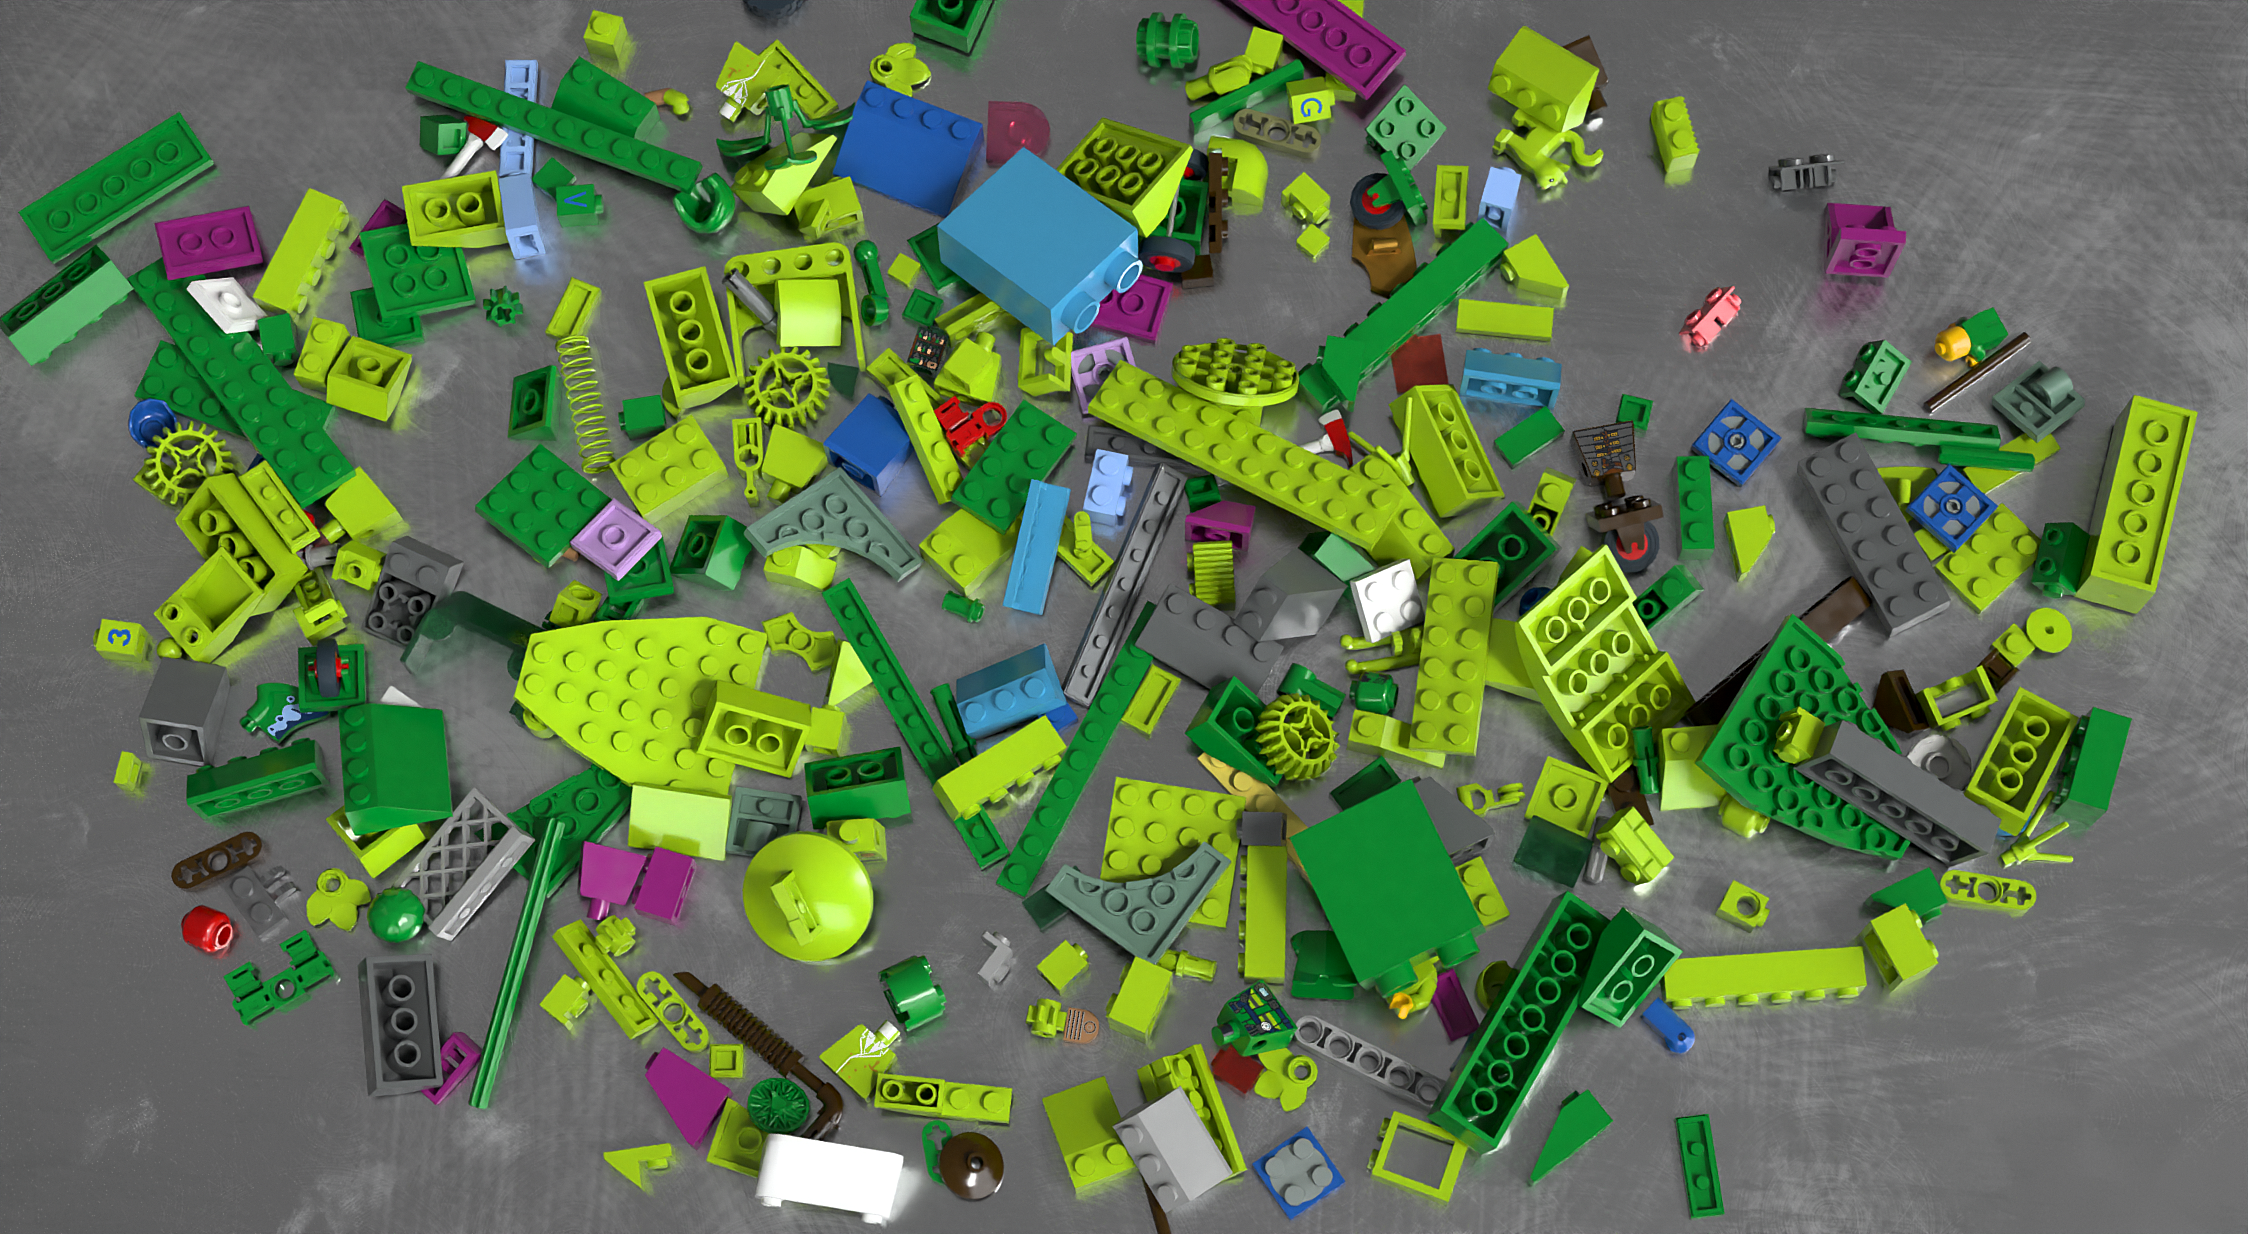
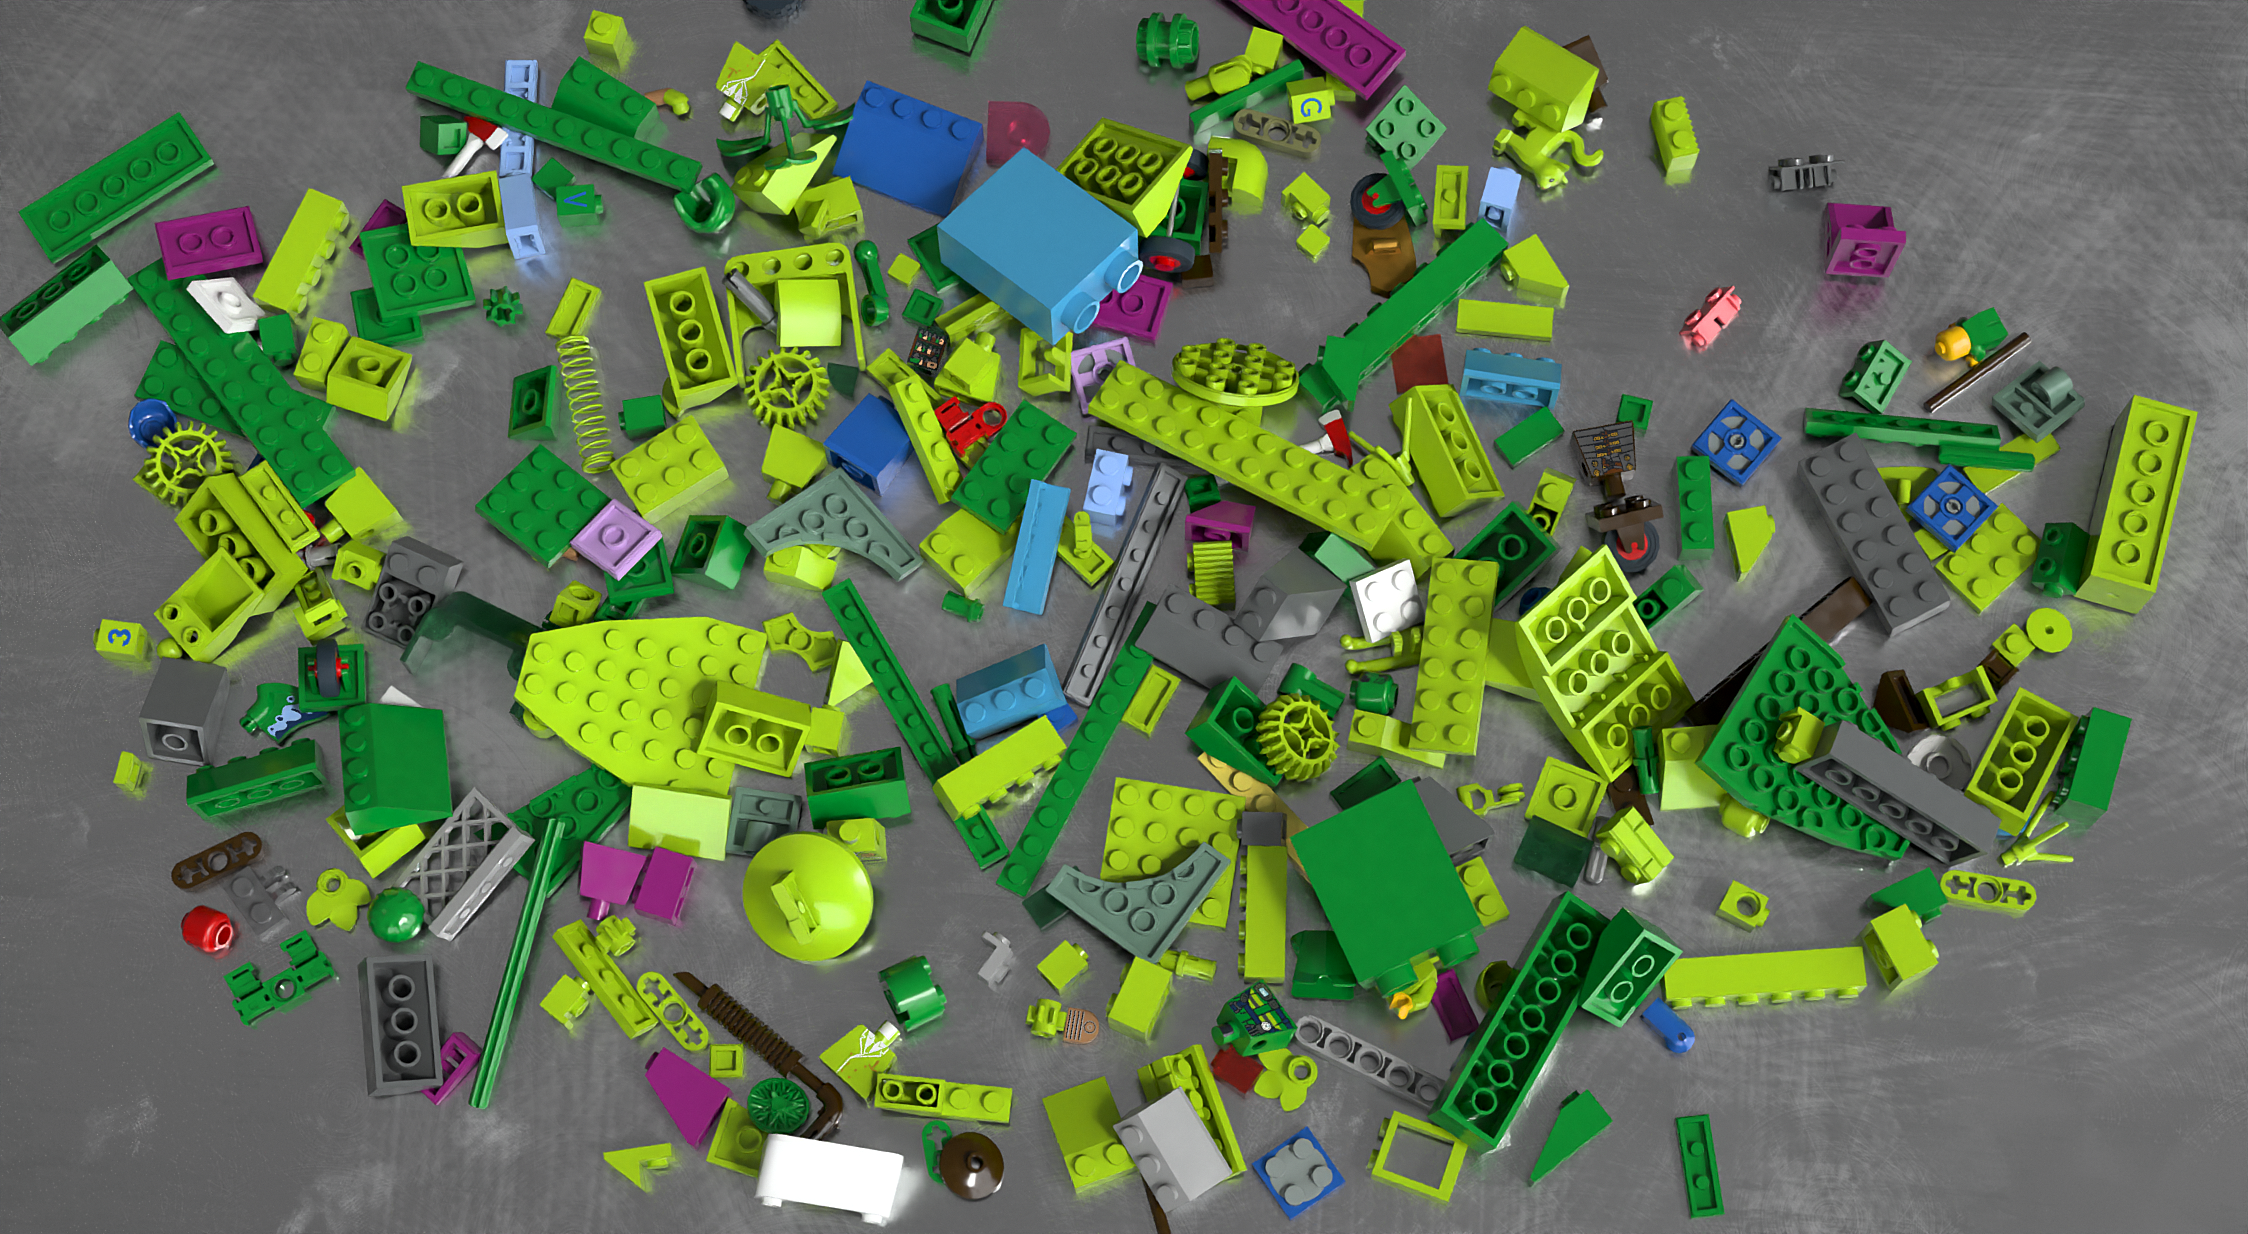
lime piece [732,417,766,508] -> none
lime plate [869,42,931,97] -> none

